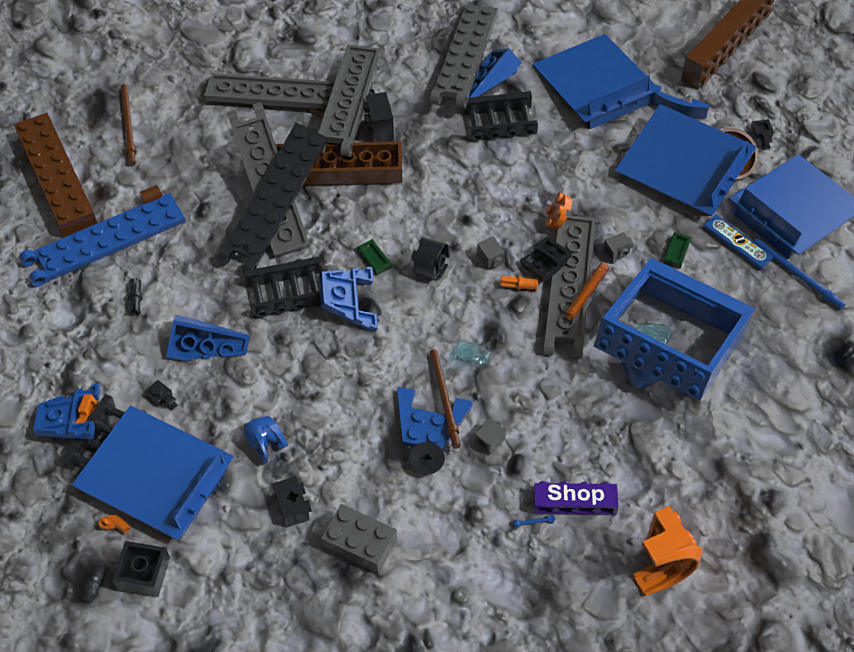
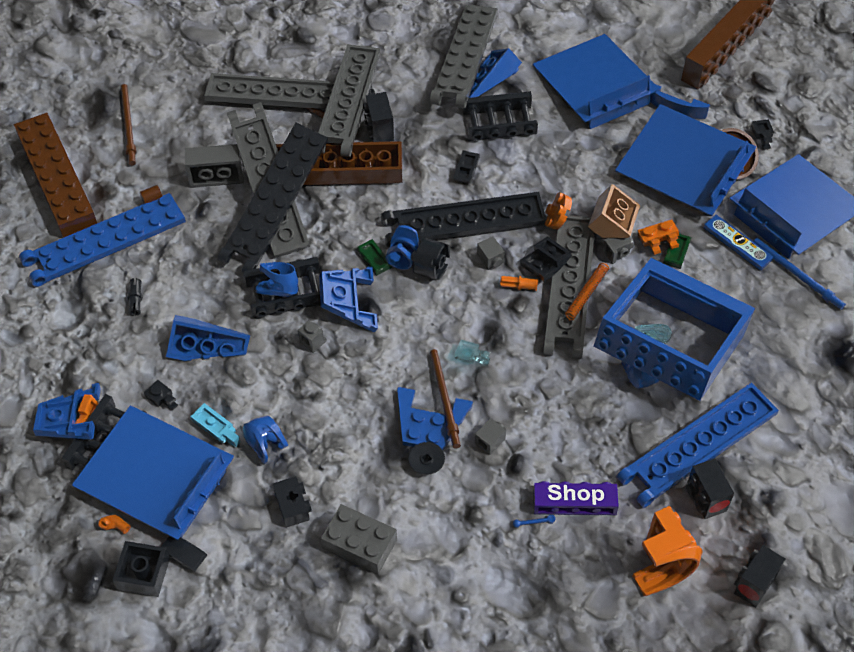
none -> black slope [161,536,207,572]
none -> dark grey brick [185,144,244,188]
none -> medium azure hinge [190,403,241,448]
none -> blue helmet [256,262,298,297]
none -> dark grey brick [298,320,327,353]
none -> black hinge [381,192,547,248]
none -> blue helmet [386,225,419,270]
none -> black slope [453,150,480,184]
none -> medium nougat slope [588,184,640,238]
none -> blue hinge [616,383,779,508]
none -> orange plate [637,219,679,255]
none -> black brick [686,458,734,519]
none -> black brick [734,545,786,608]

